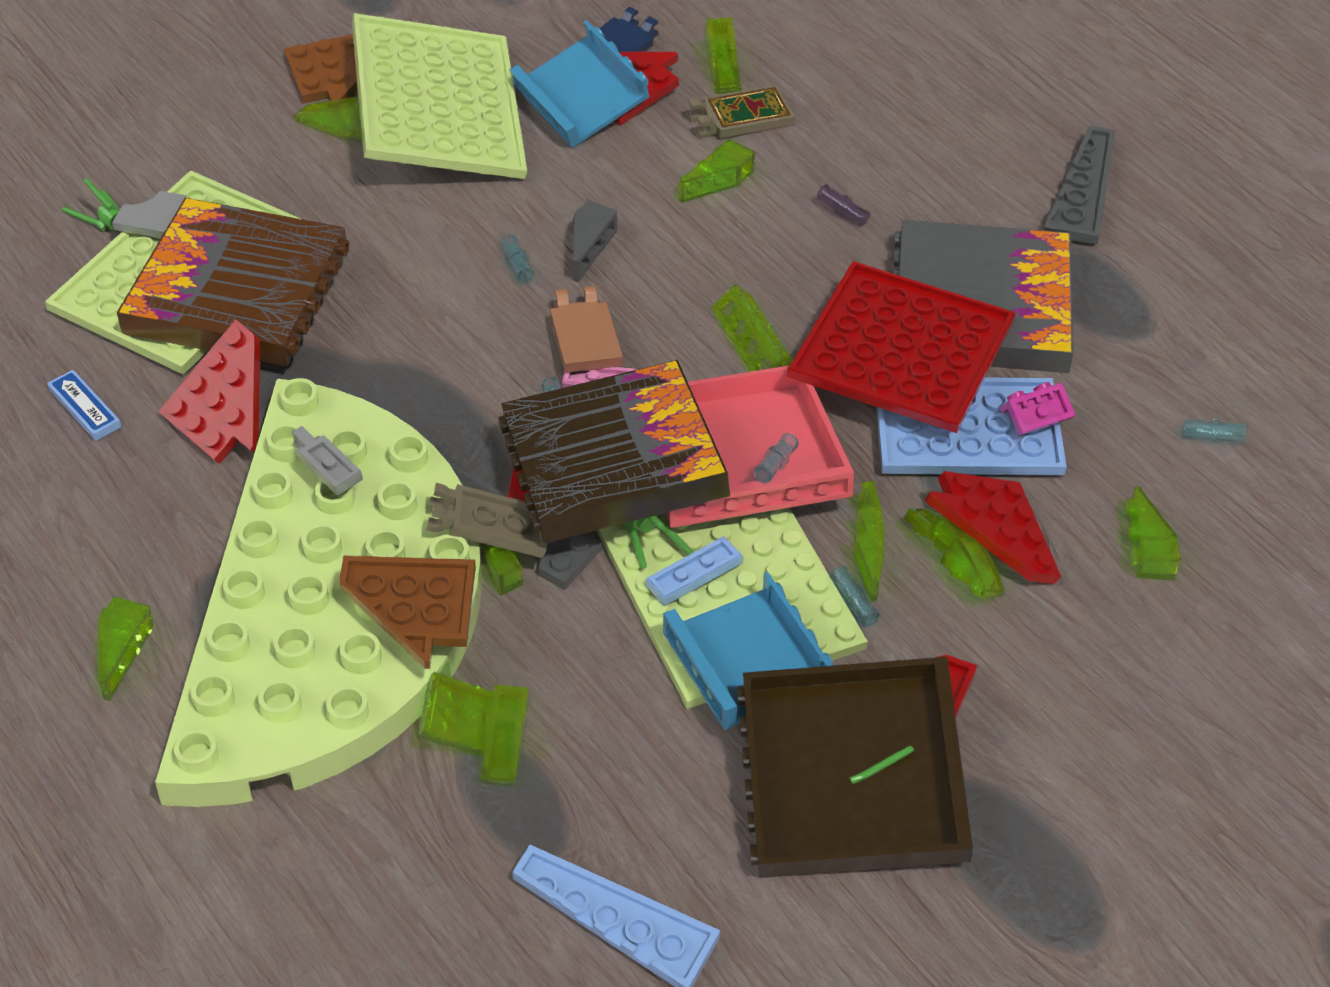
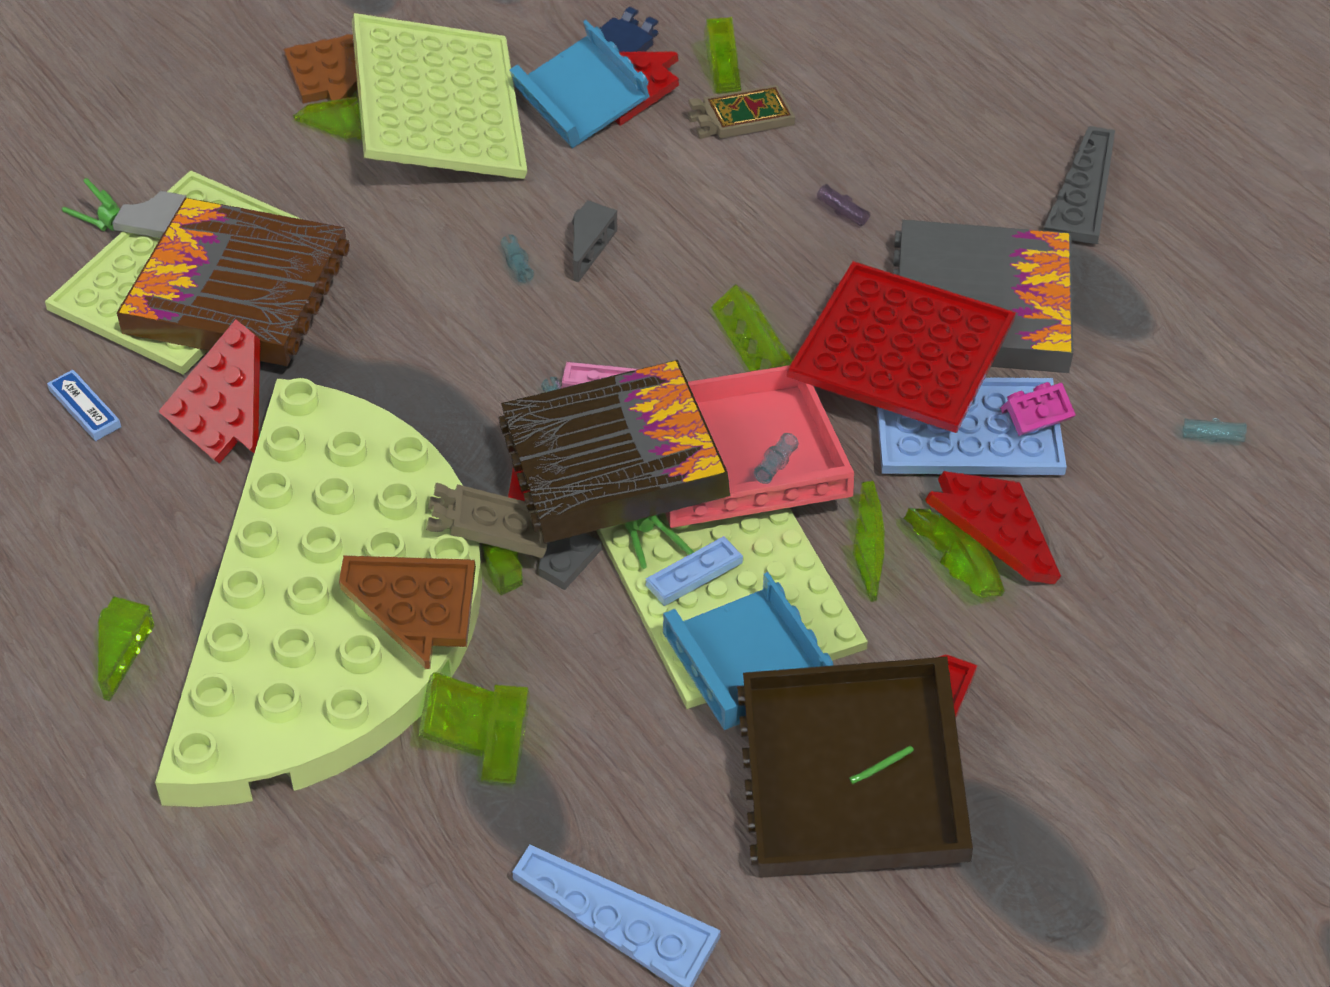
light grey hinge [292,426,363,496] -> none
nougat tile [550,286,623,373] -> none
clear neon green slope [678,139,755,203] -> none
clear light blue pin [829,566,880,627] -> none
clear neon green slope [1125,486,1180,580] -> none

